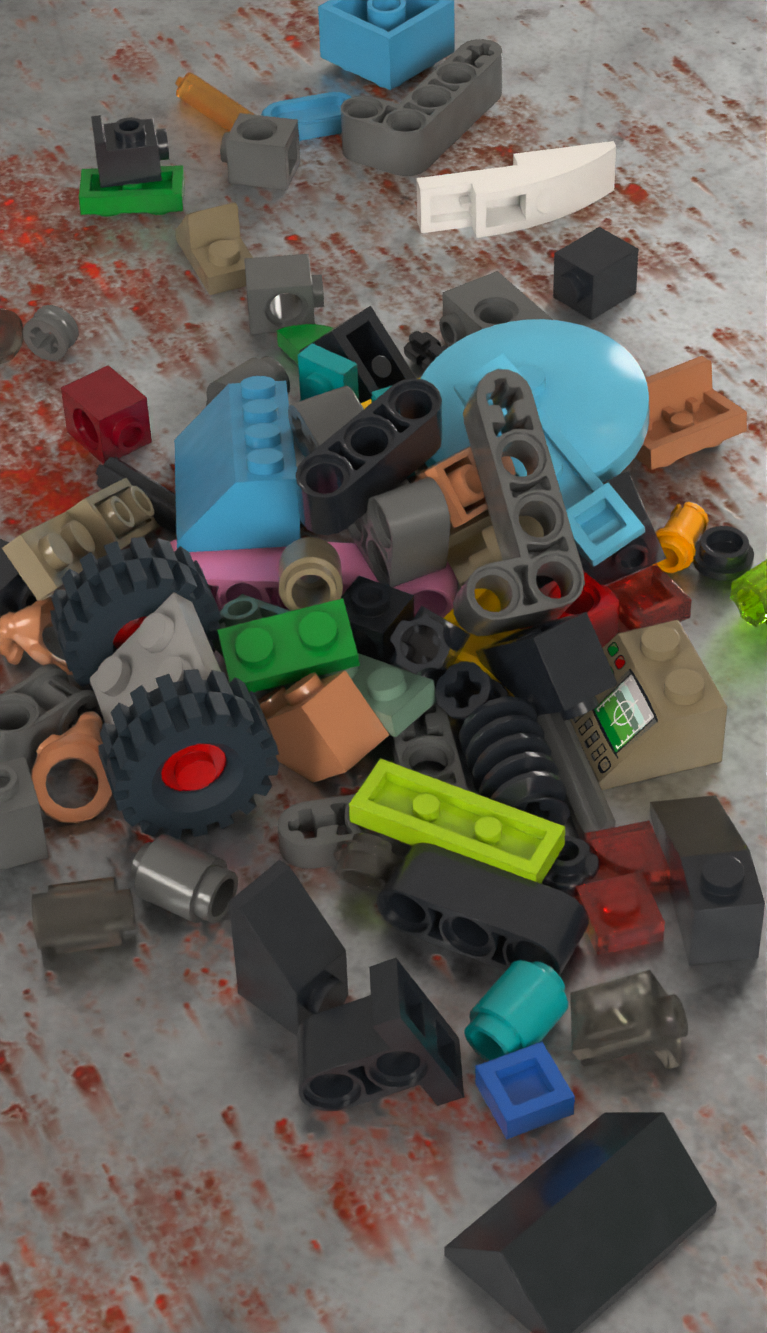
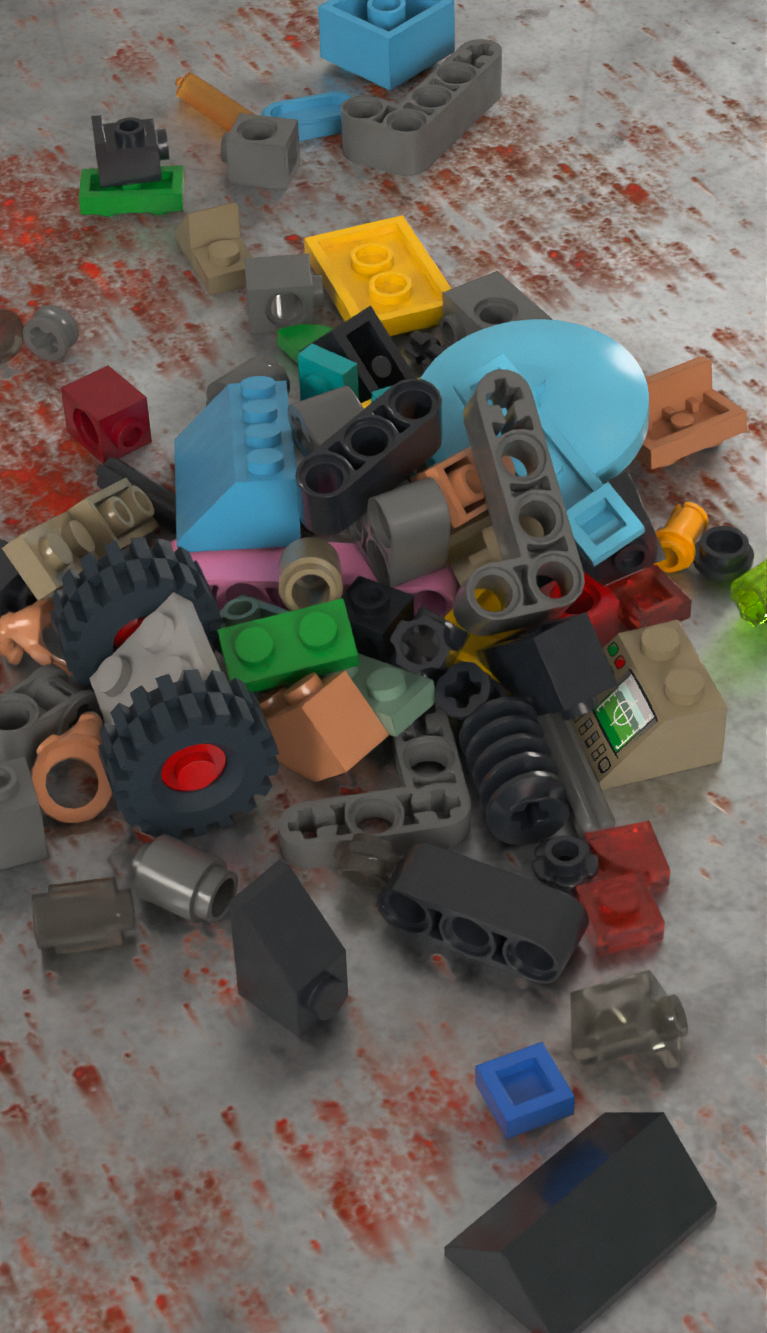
black tile [297,958,464,1111] -> none
lime plate [349,758,566,883] -> none
white slope [416,141,616,238] -> none
teal brick [464,960,569,1061] -> none
black brick [553,227,639,320] -> none
black slope [649,795,765,965] -> none
none -> yellow plate [304,215,452,336]

